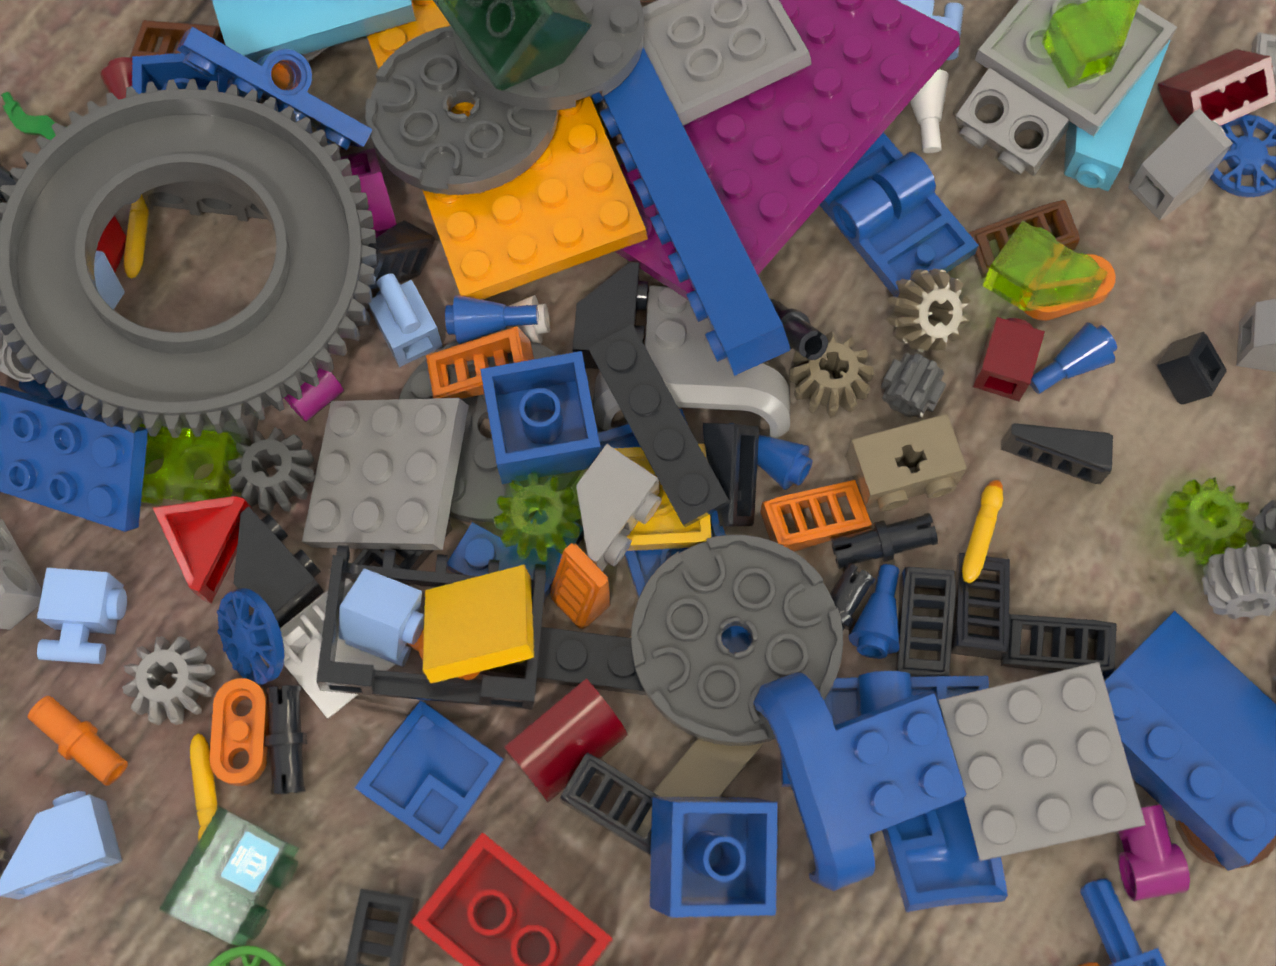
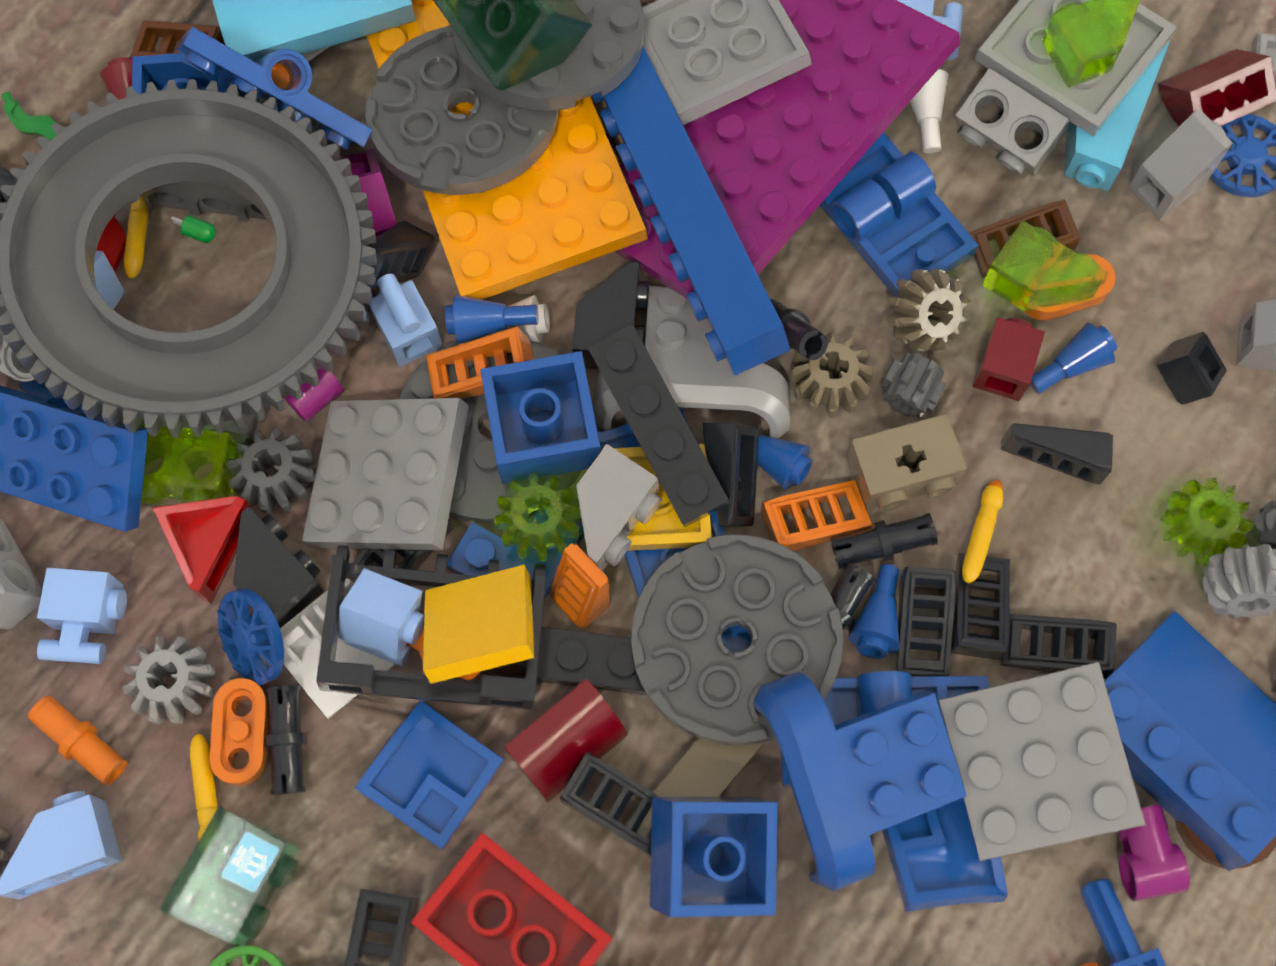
none -> green piece [171,215,216,243]

